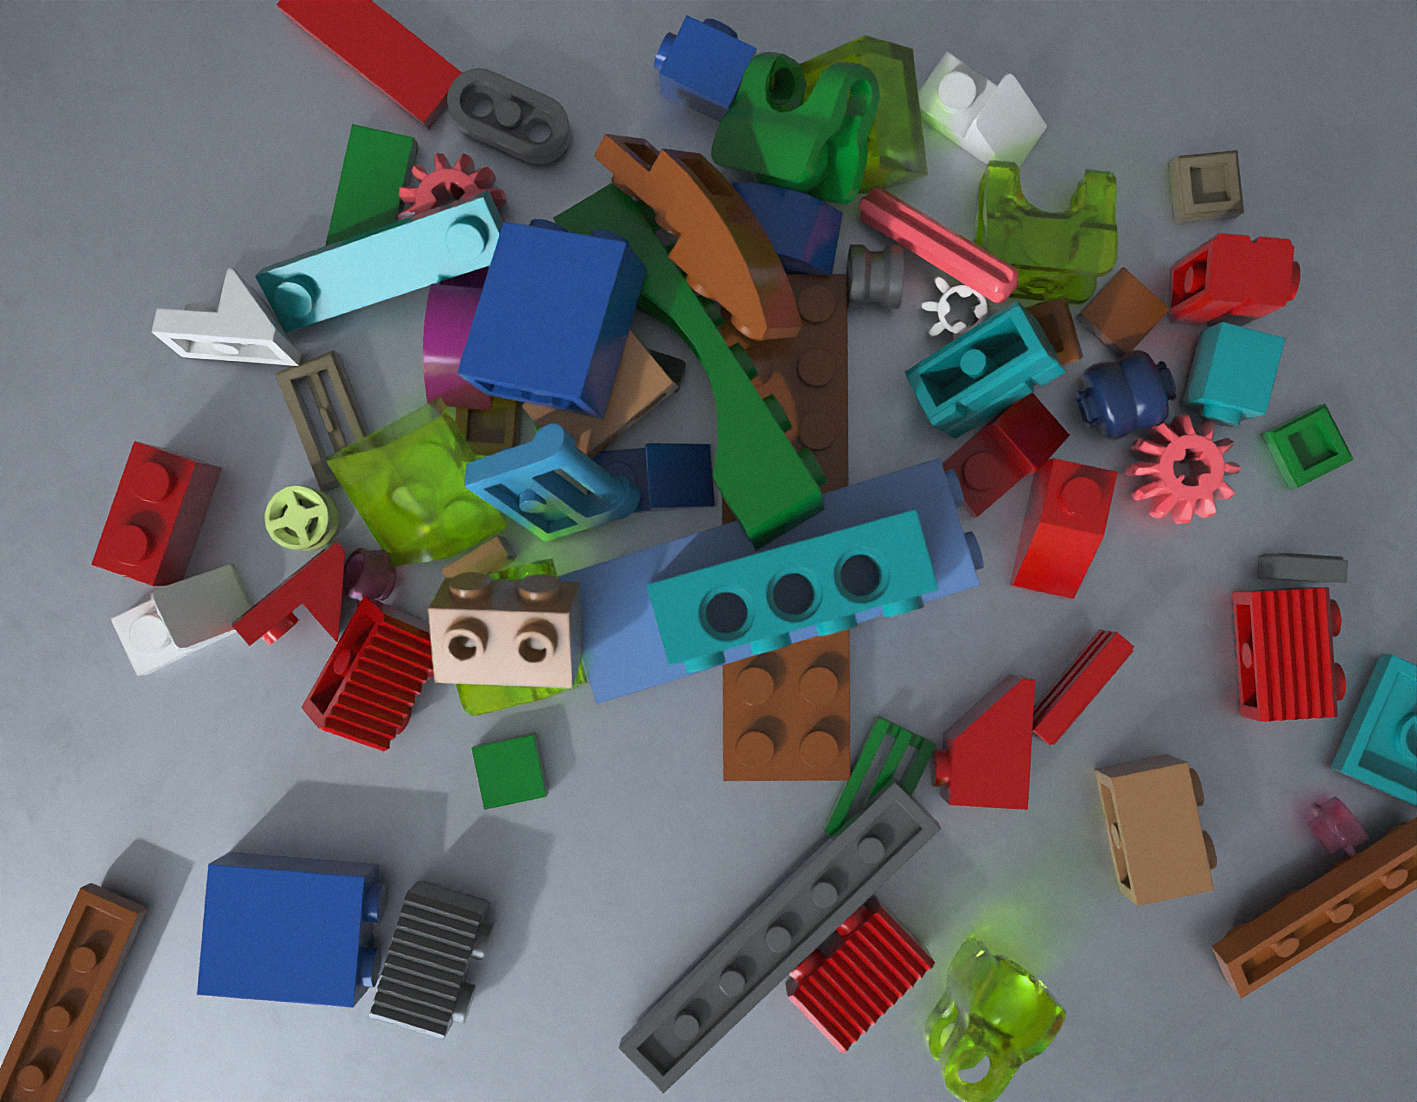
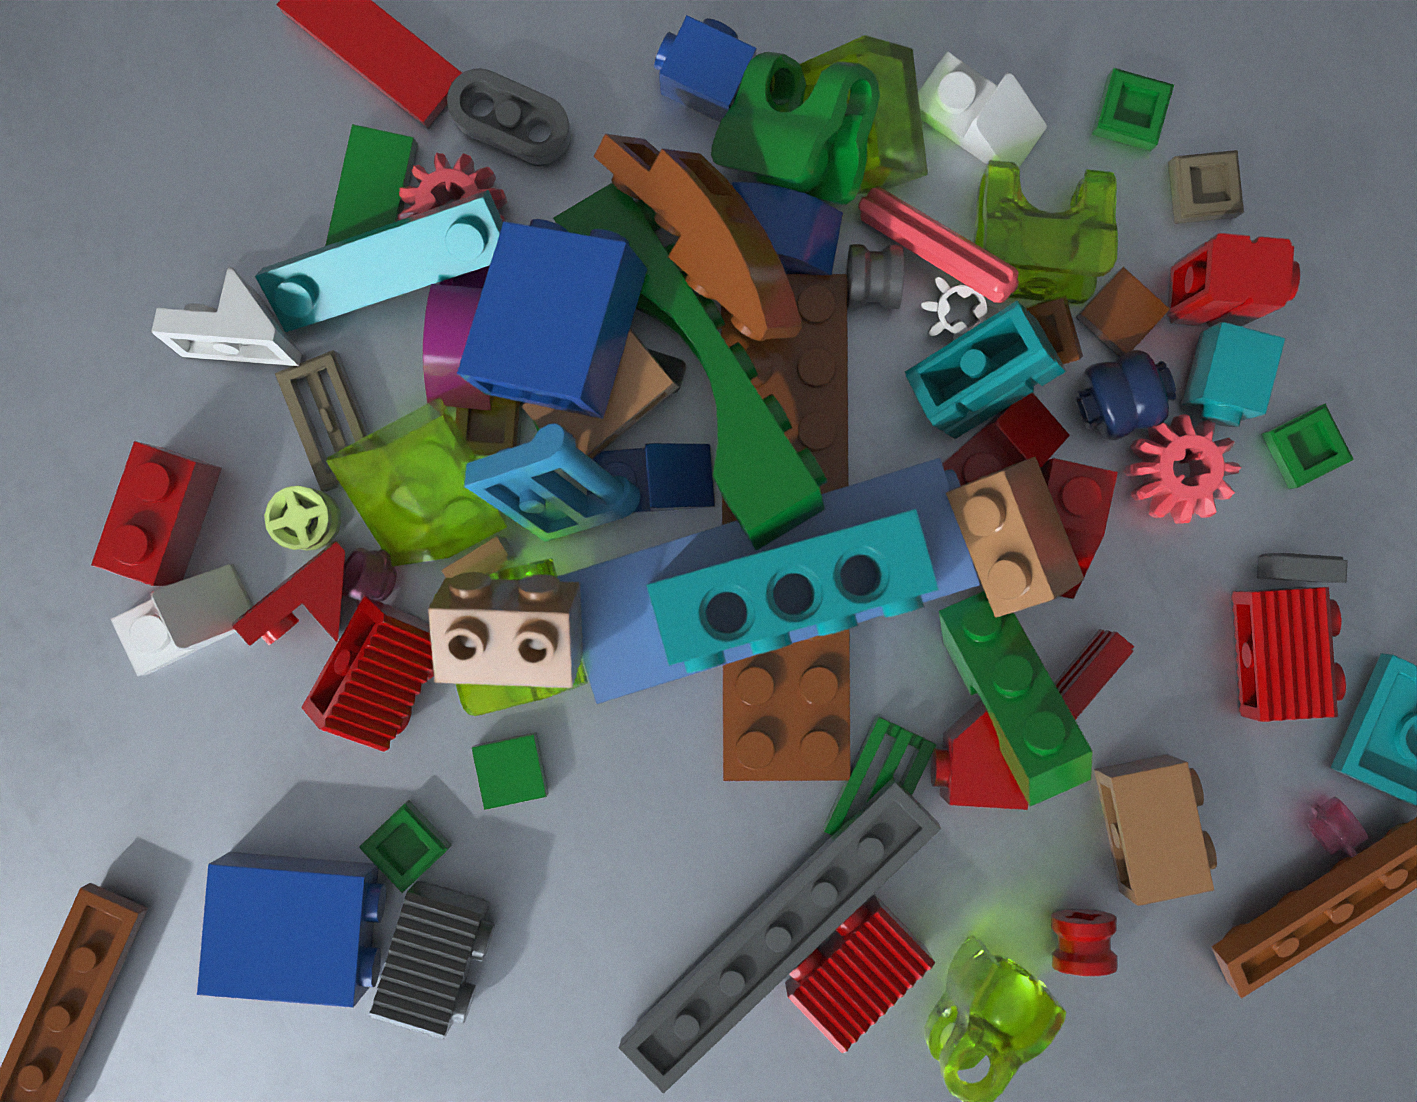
none -> green tile [359,800,452,893]
none -> green arch [939,590,1093,807]
none -> medium nougat brick [946,456,1084,618]
none -> red wheel [1051,909,1118,976]
none -> green tile [1091,68,1174,151]

